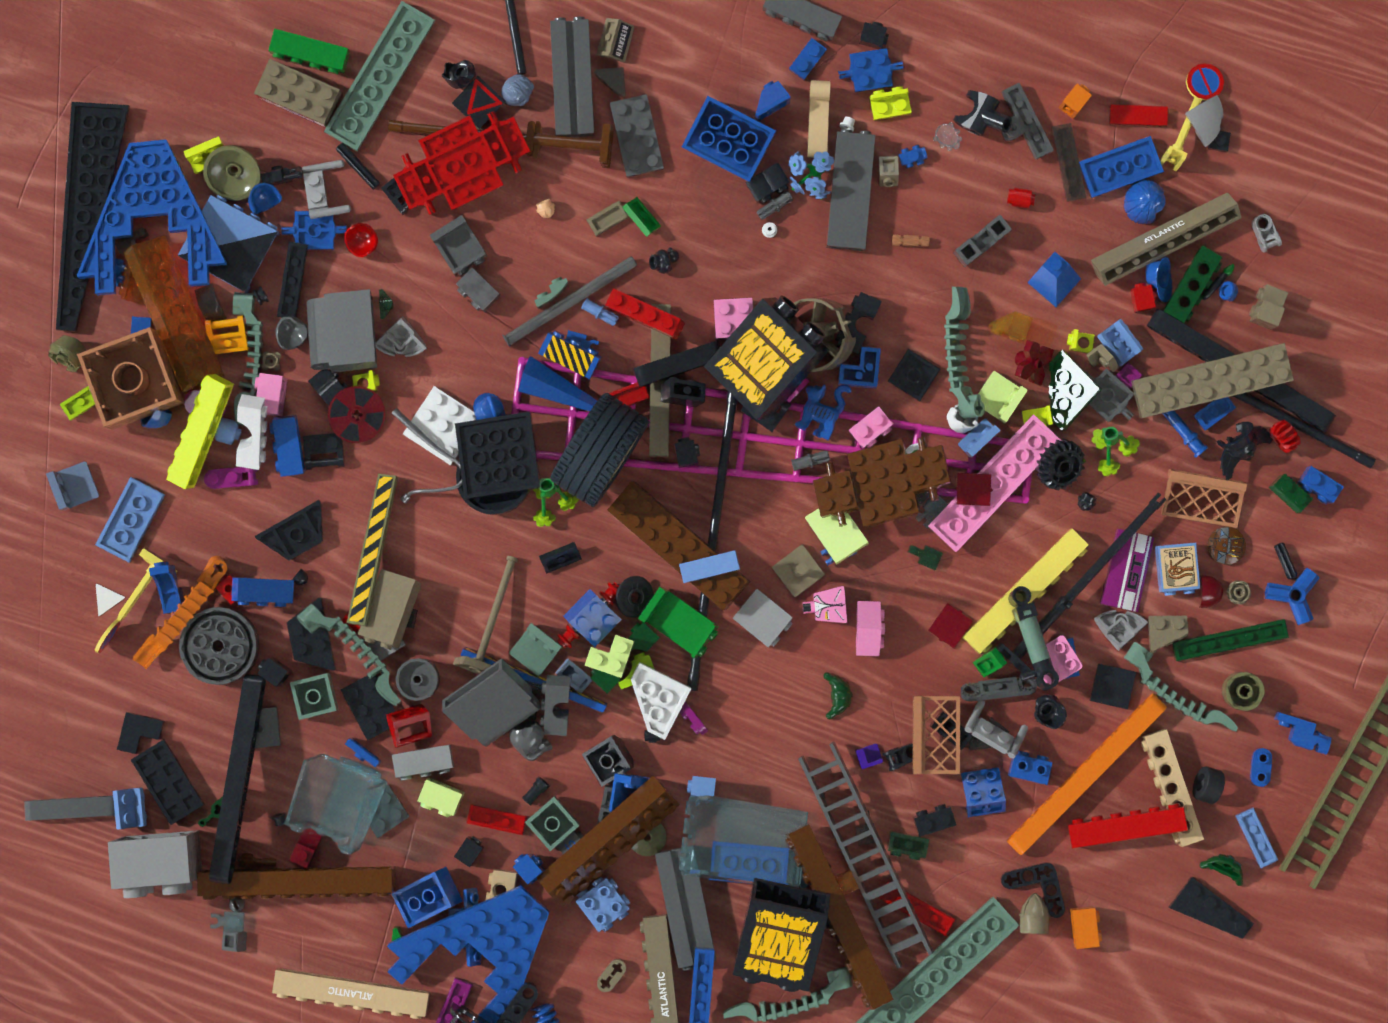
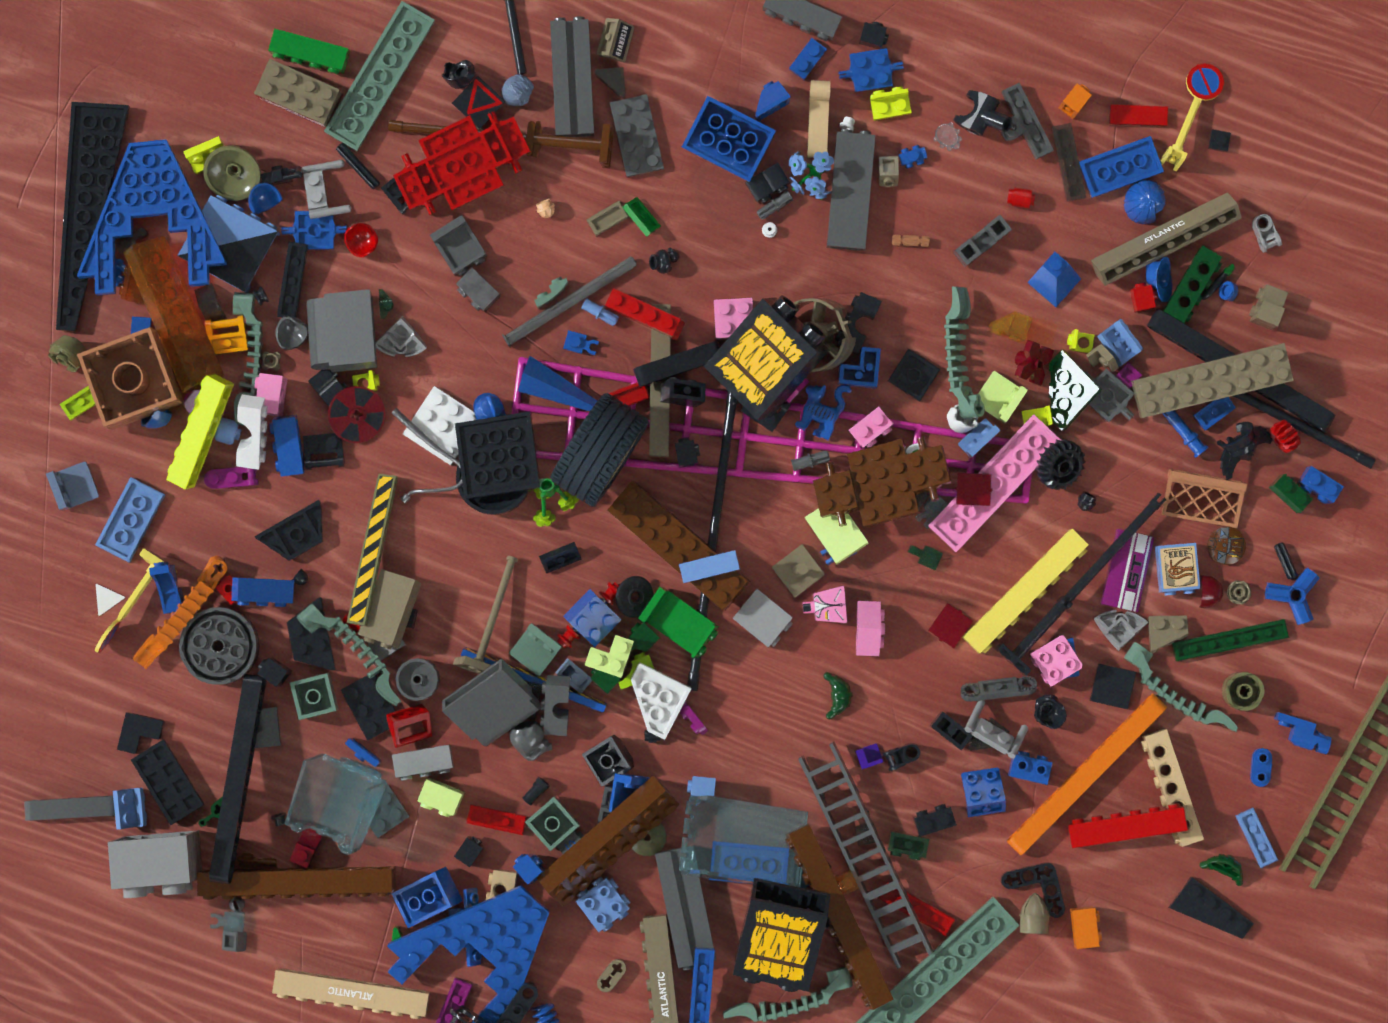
brick [538,330,602,379] -> none
nougat fence [913,696,960,774] -> none
green plate [972,648,1007,678] -> none
piece [1008,586,1059,691] -> none
lime plant [1092,427,1140,476] -> none
light grey brick [1185,95,1223,148] -> none
black tyre [1192,766,1225,804] -> none

